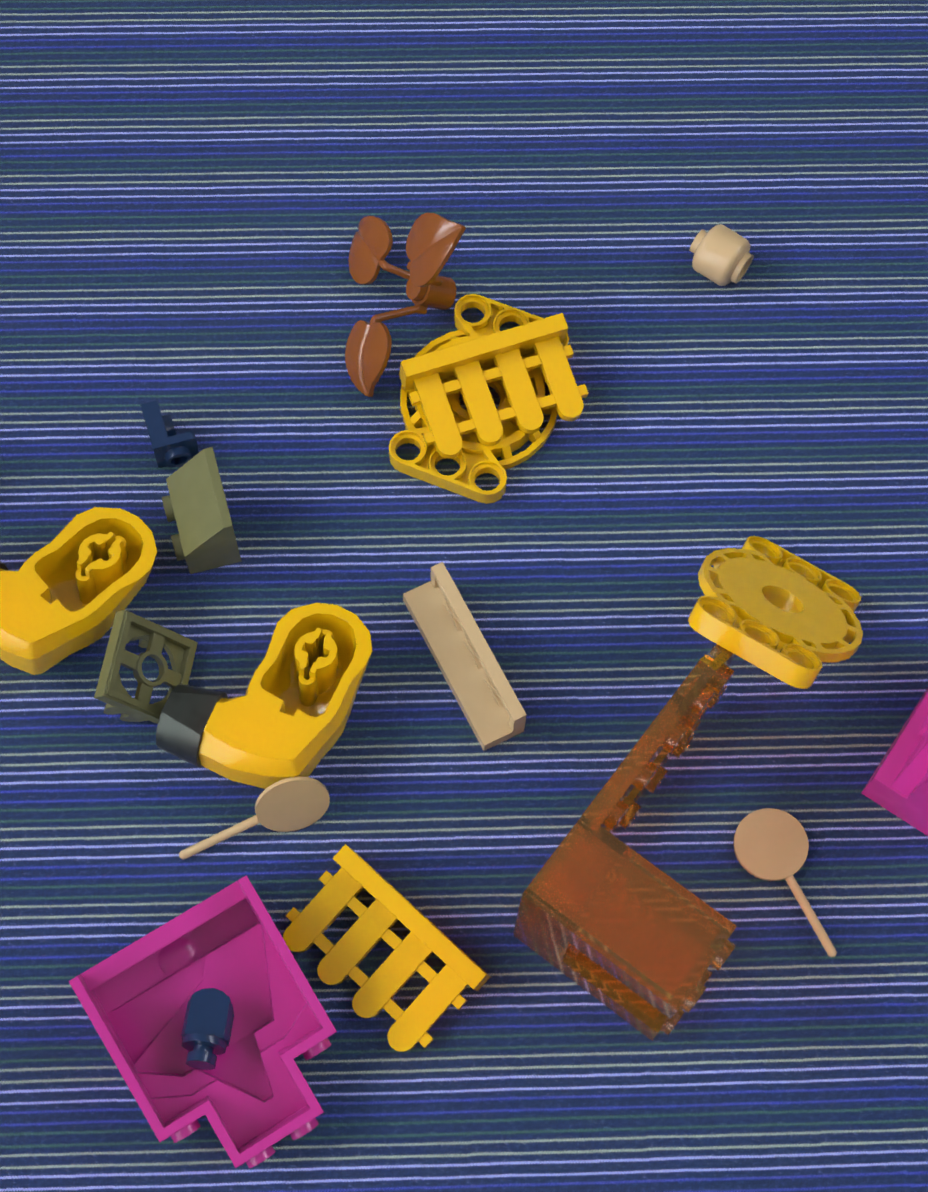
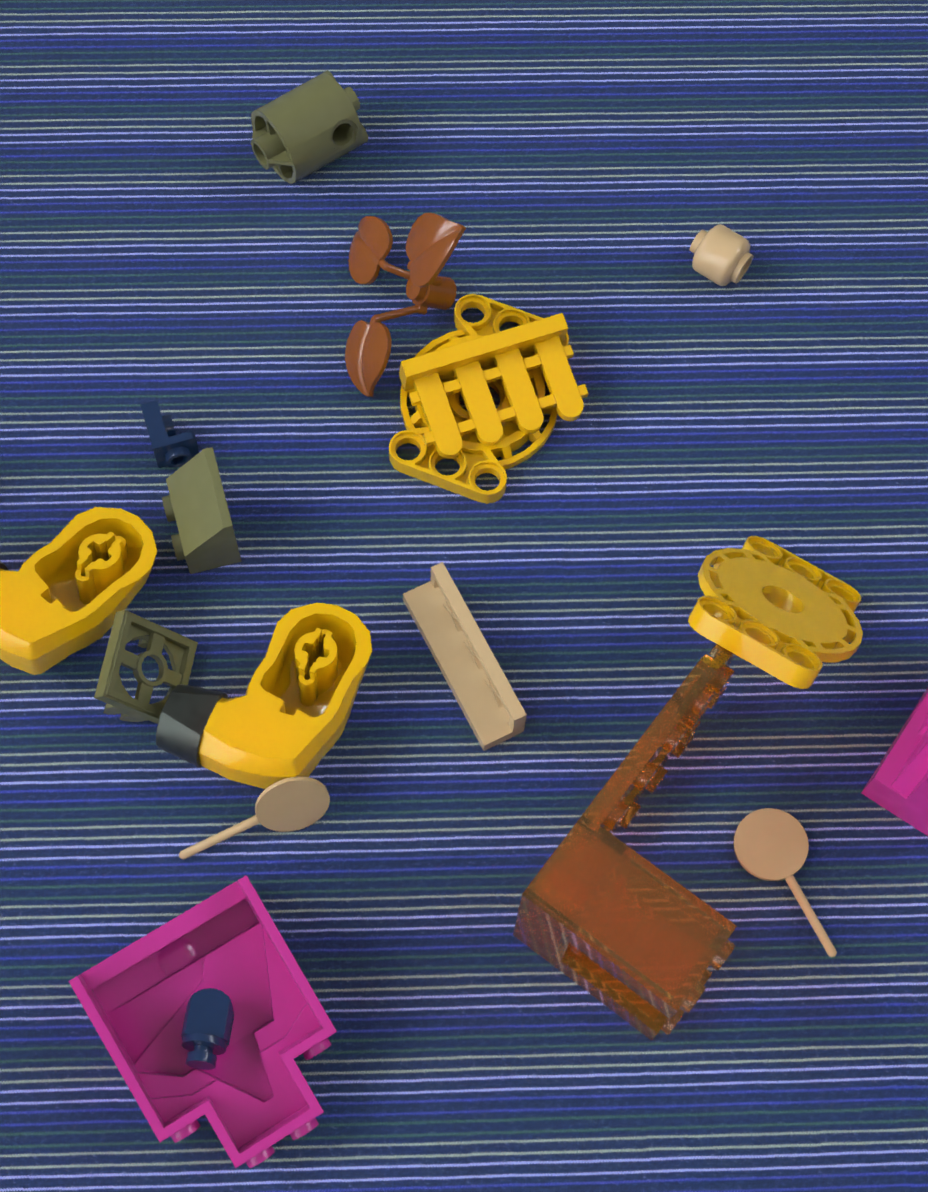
yellow fence [283,844,490,1052] -> none
none -> olive cylinder [251,70,368,184]

